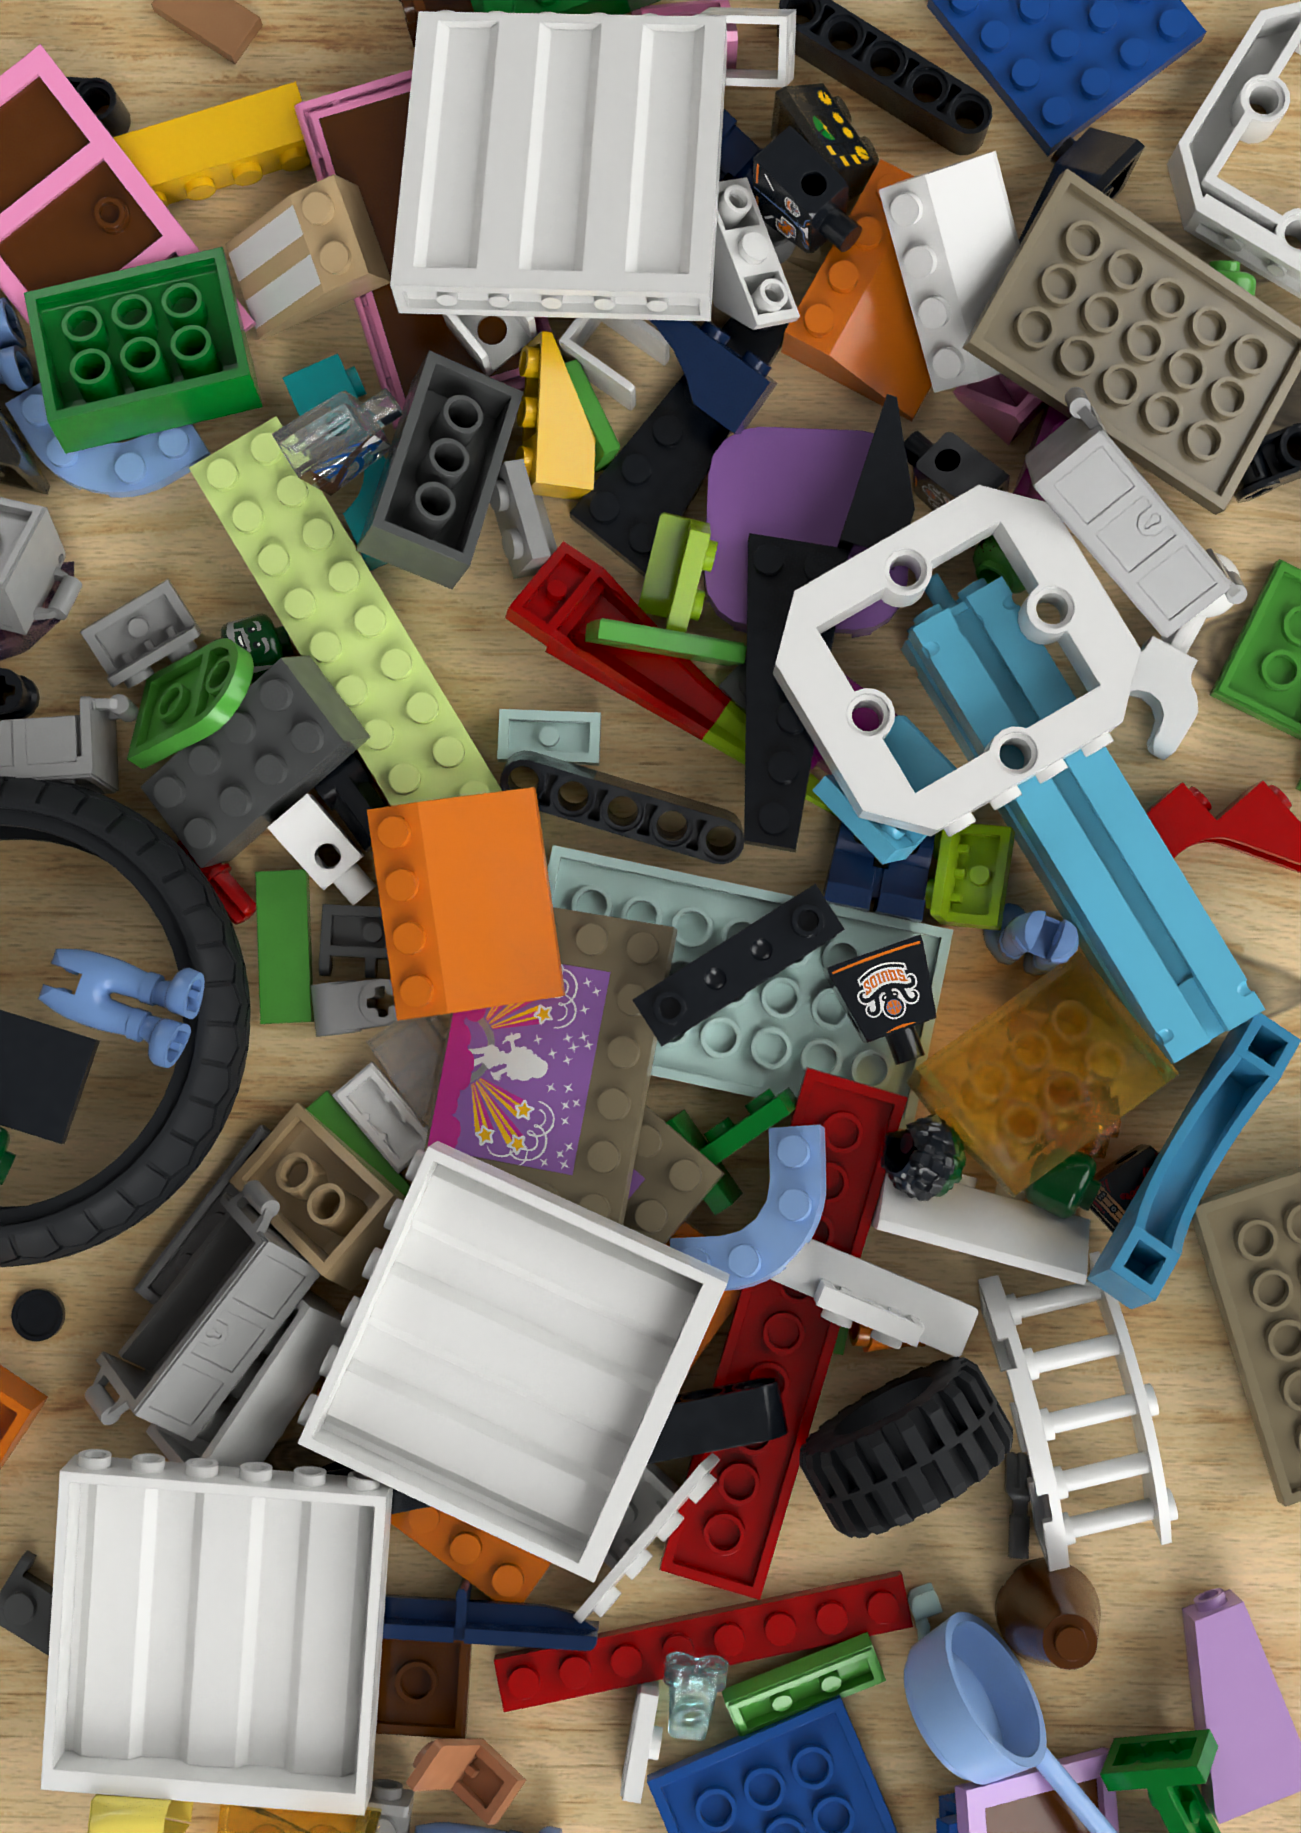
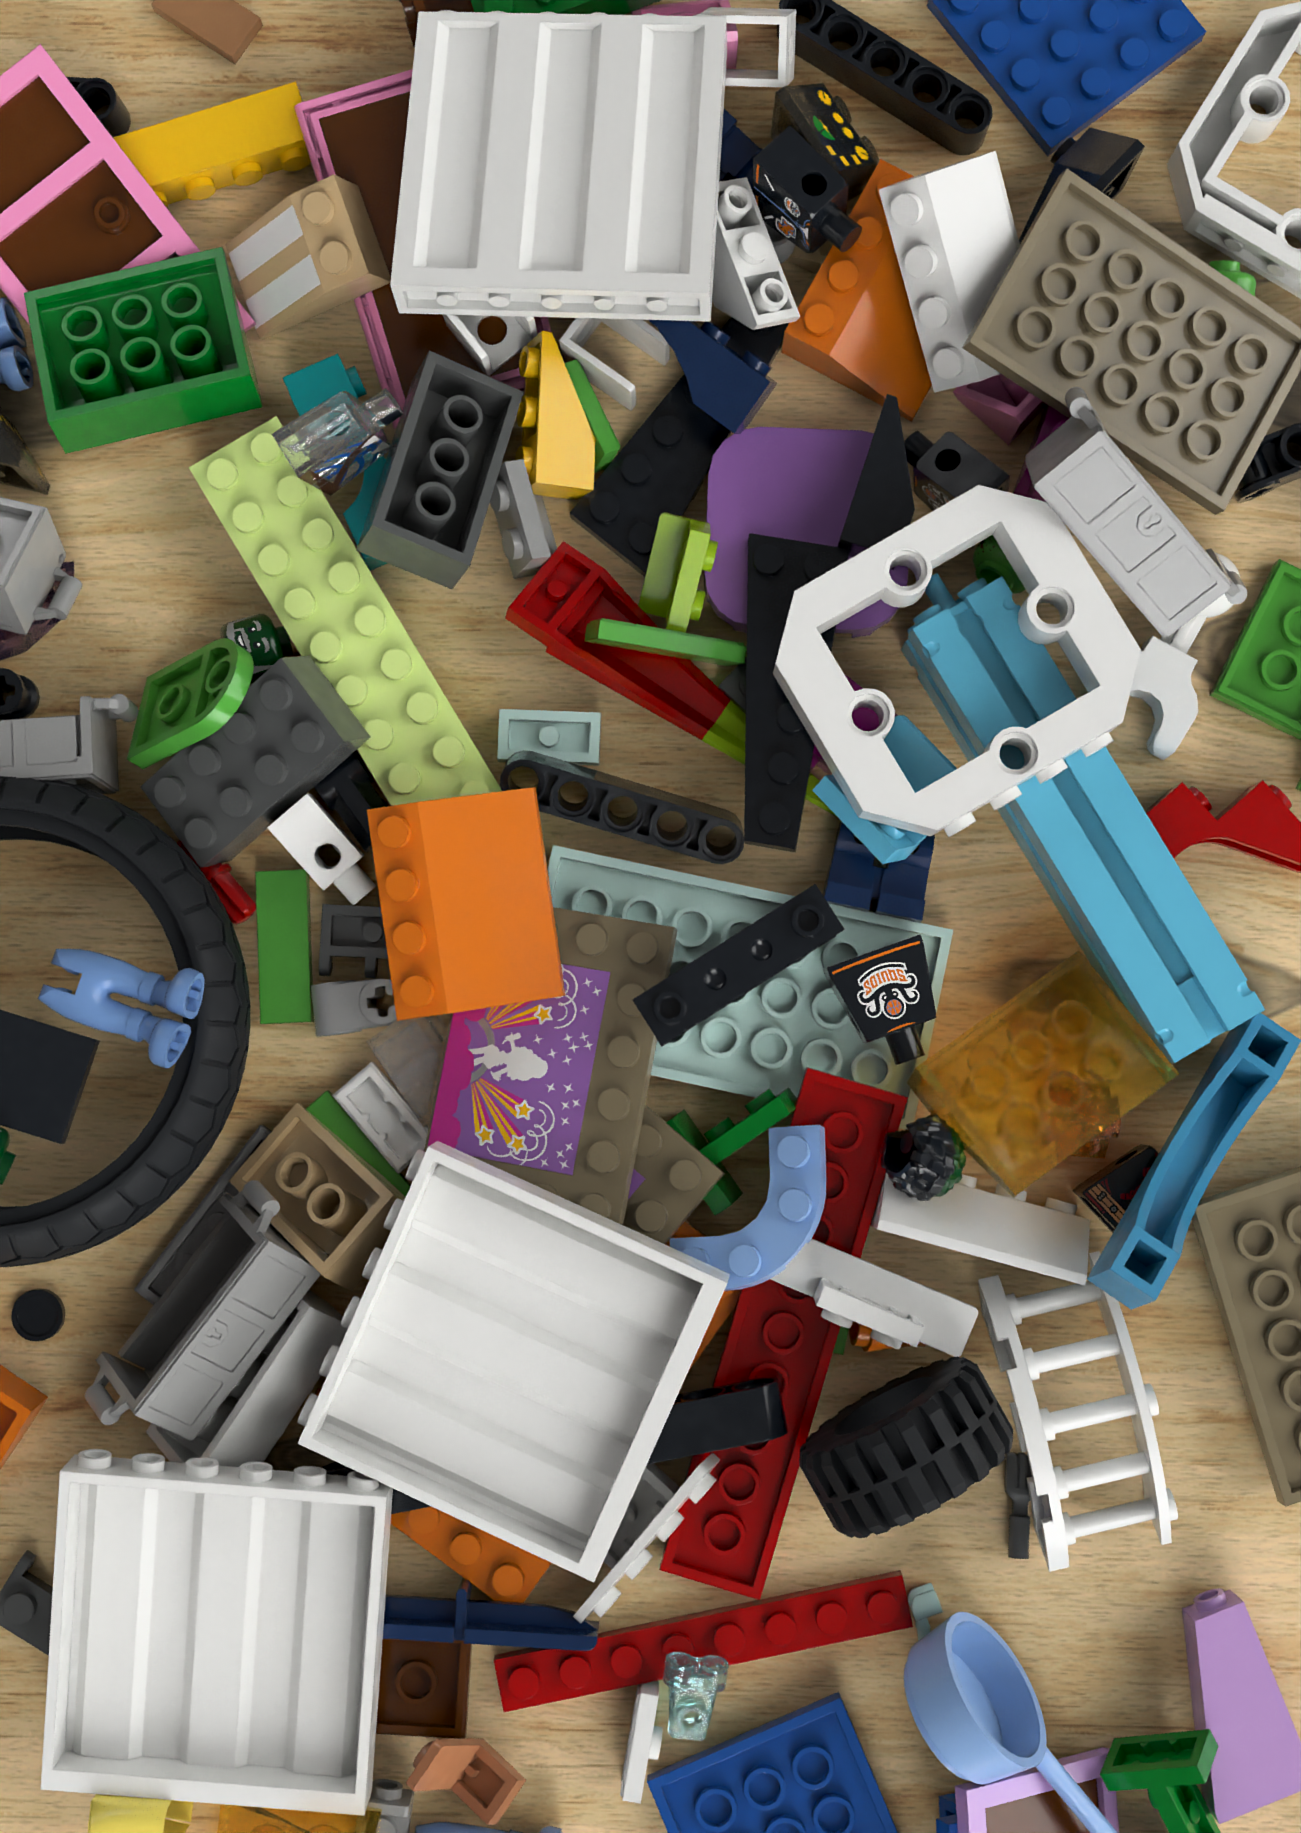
light blue plate [5,383,211,498] -> none
light grey bracket [80,579,201,689] -> none
bright green tile [721,1632,886,1737] -> none
lime bracket [925,824,1015,931] -> none
medium blue piece [983,903,1079,976] -> none
reddish brown cone [995,1558,1101,1670] -> none
dark green head [1019,1140,1102,1219] -> none

